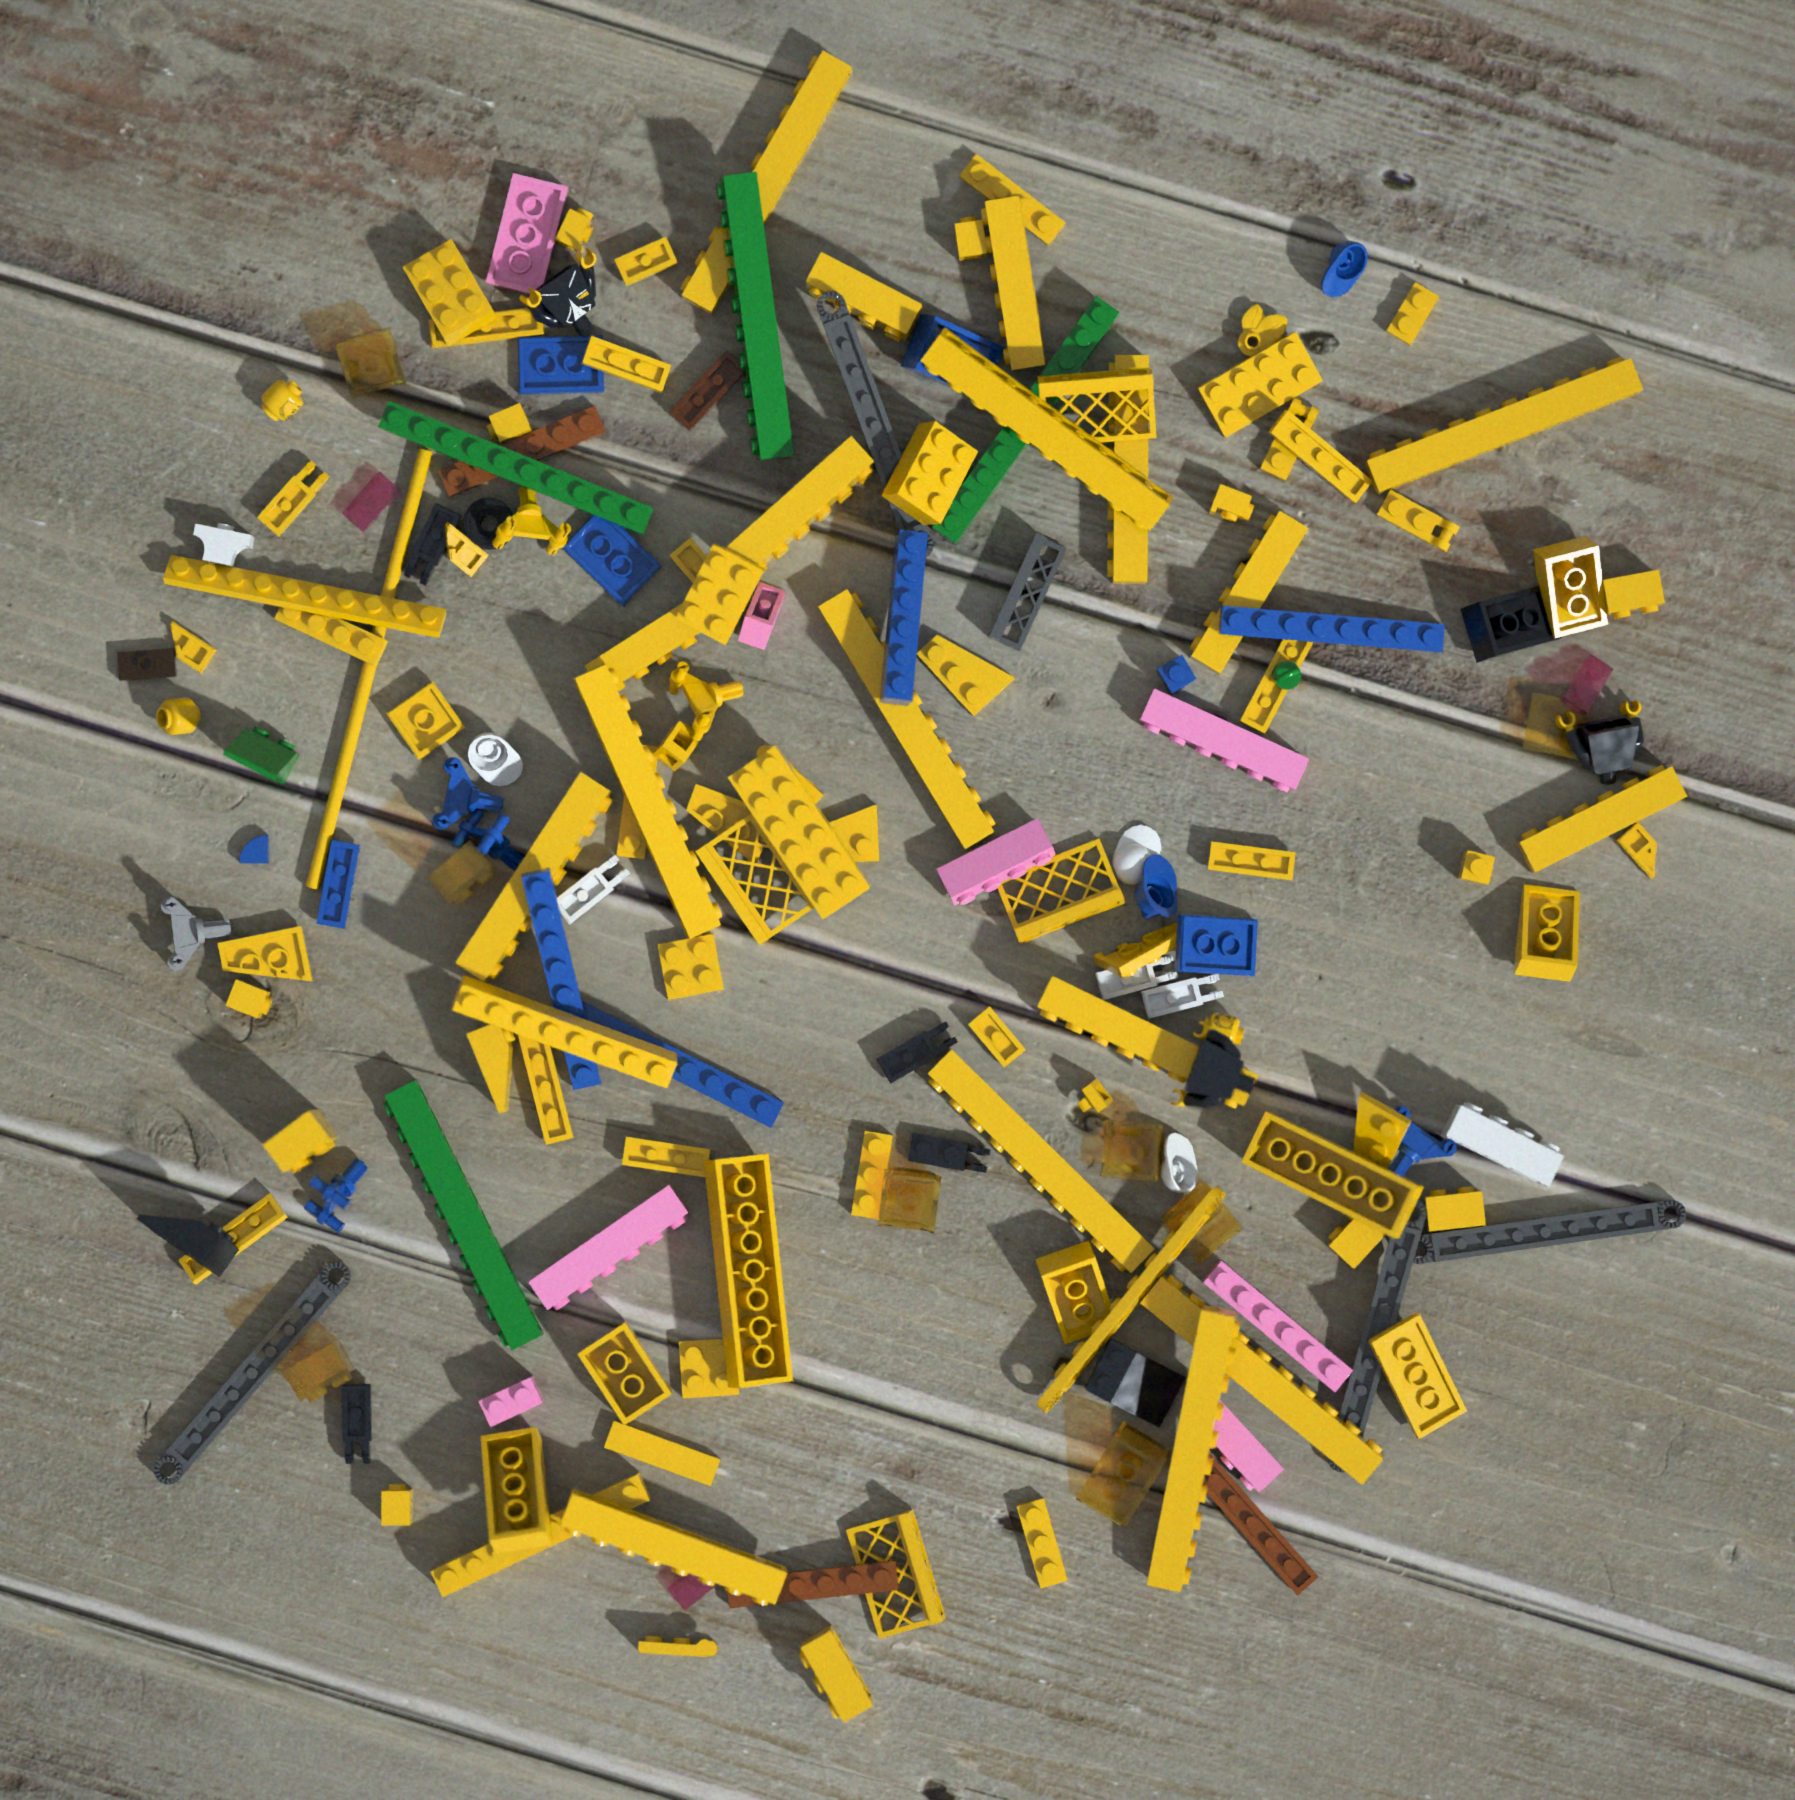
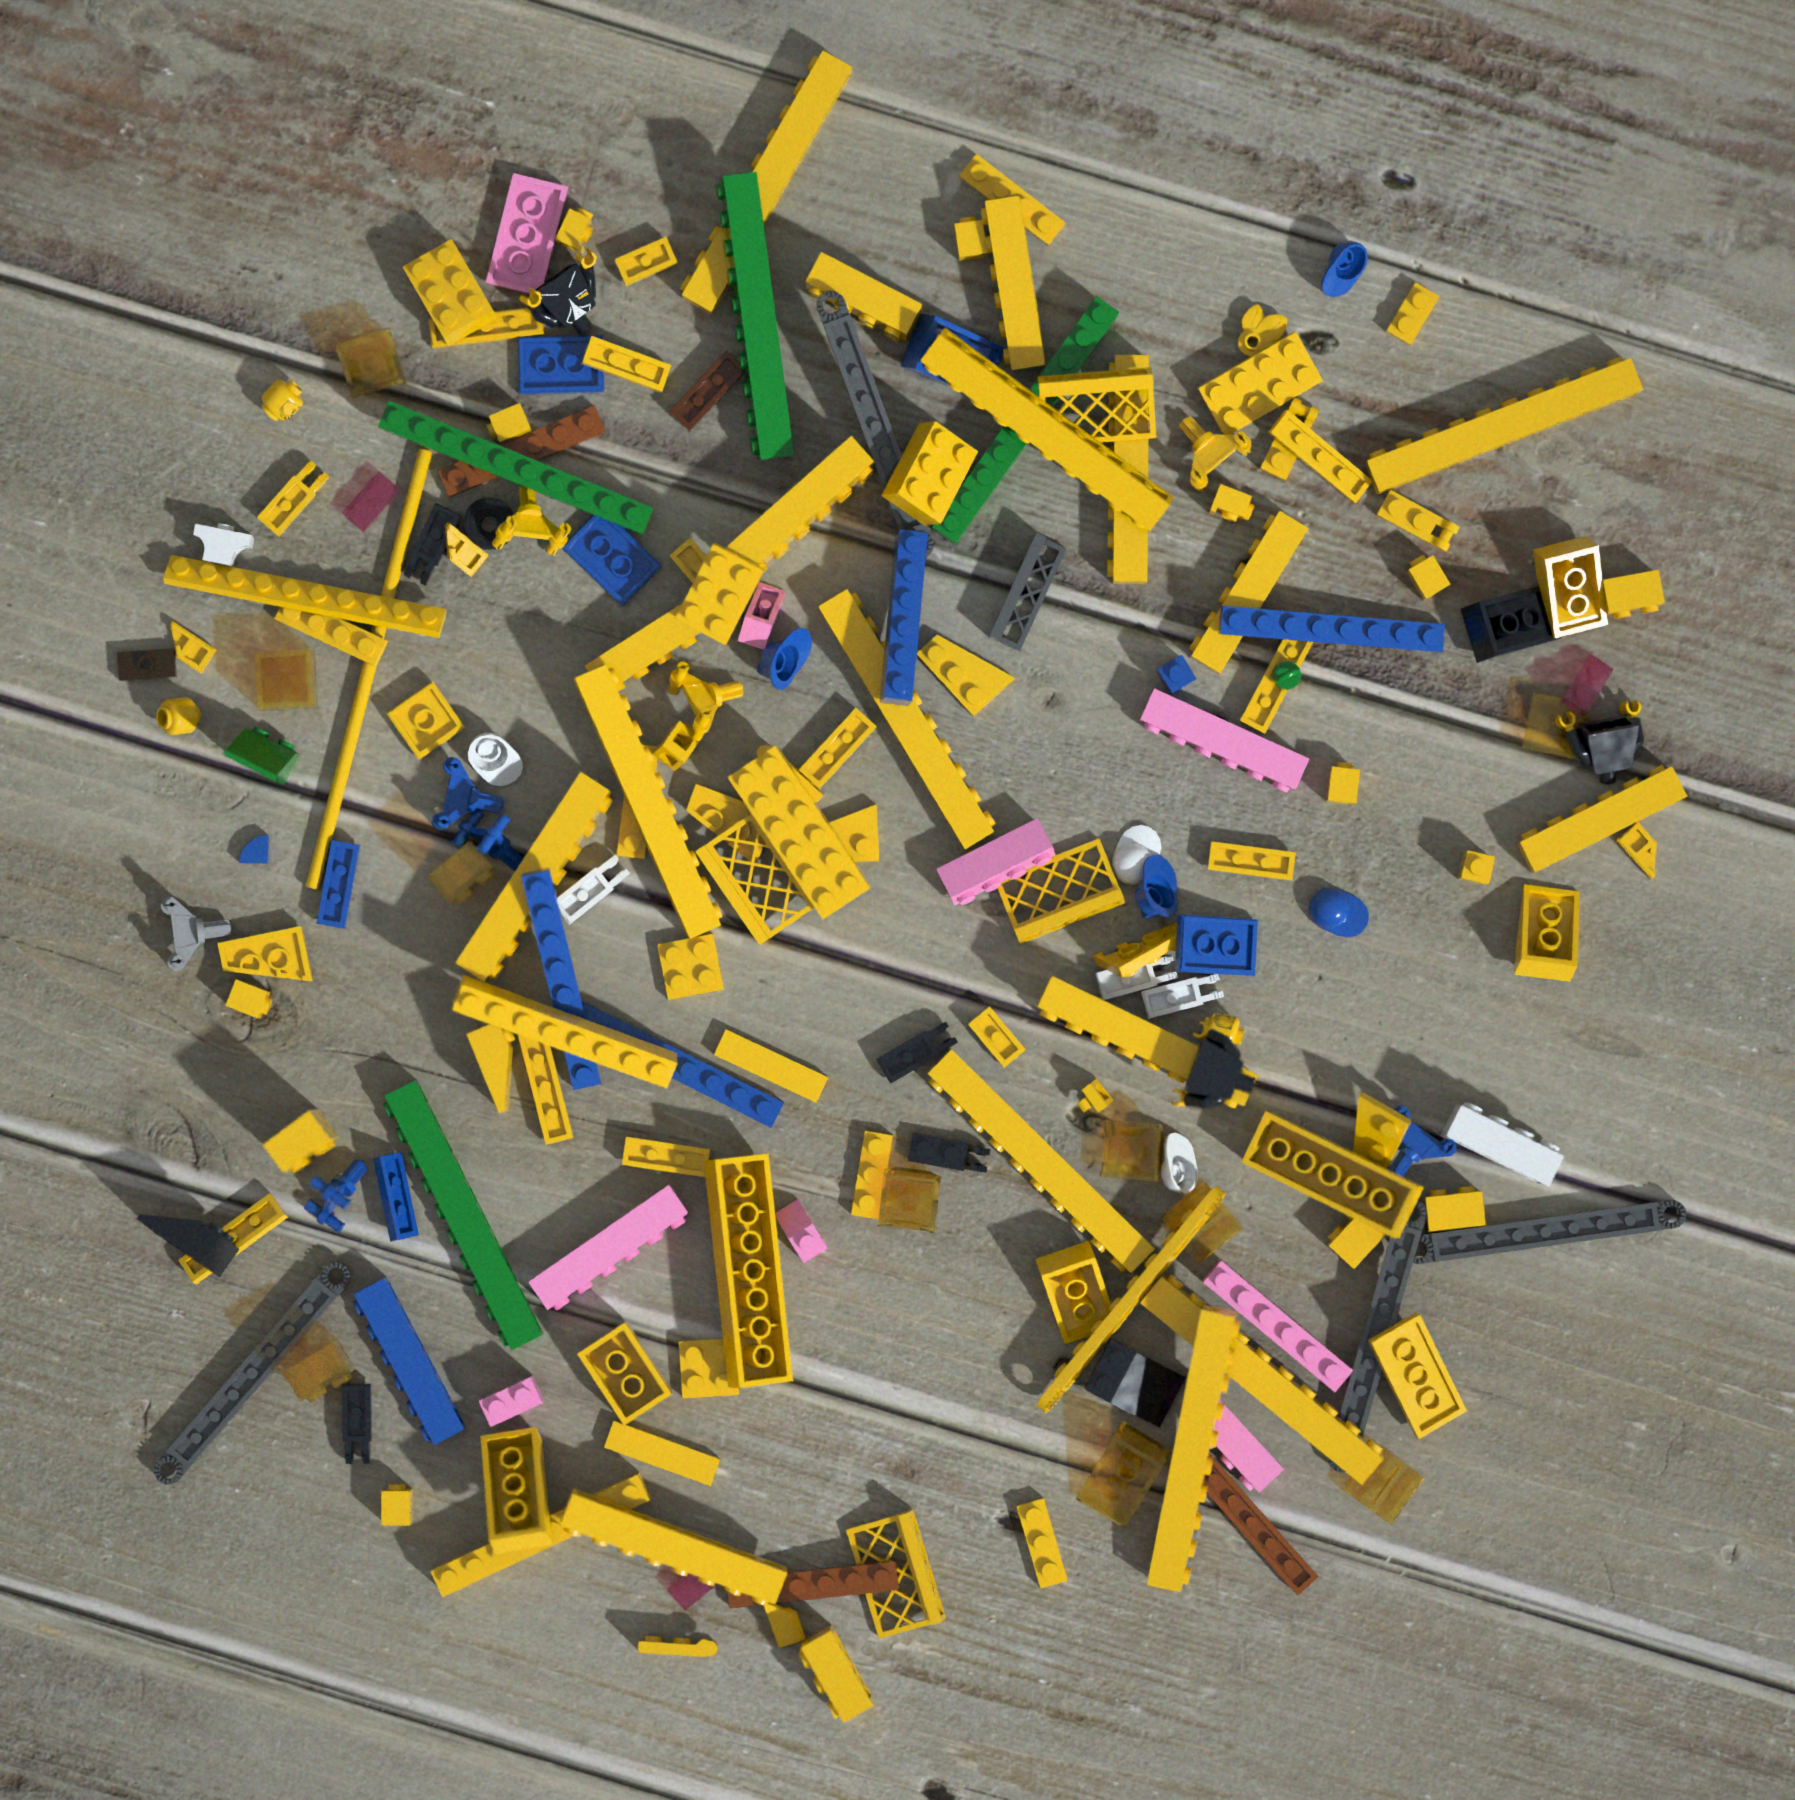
none -> clear yellow brick [254,649,318,712]
none -> blue brick [353,1277,466,1445]
none -> blue plate [373,1152,419,1242]
none -> yellow tile [714,1029,829,1103]
none -> blue piece [757,628,812,690]
none -> yellow tile [764,1602,806,1648]
none -> bright pink slope [775,1199,828,1263]
none -> yellow plate [799,708,877,790]
none -> yellow axle [1179,416,1252,492]
none -> blue cap [1308,888,1369,938]
none -> yellow brick [1326,762,1360,805]
none -> clear yellow slope [1342,1449,1424,1525]
none -> yellow brick [1406,554,1450,601]

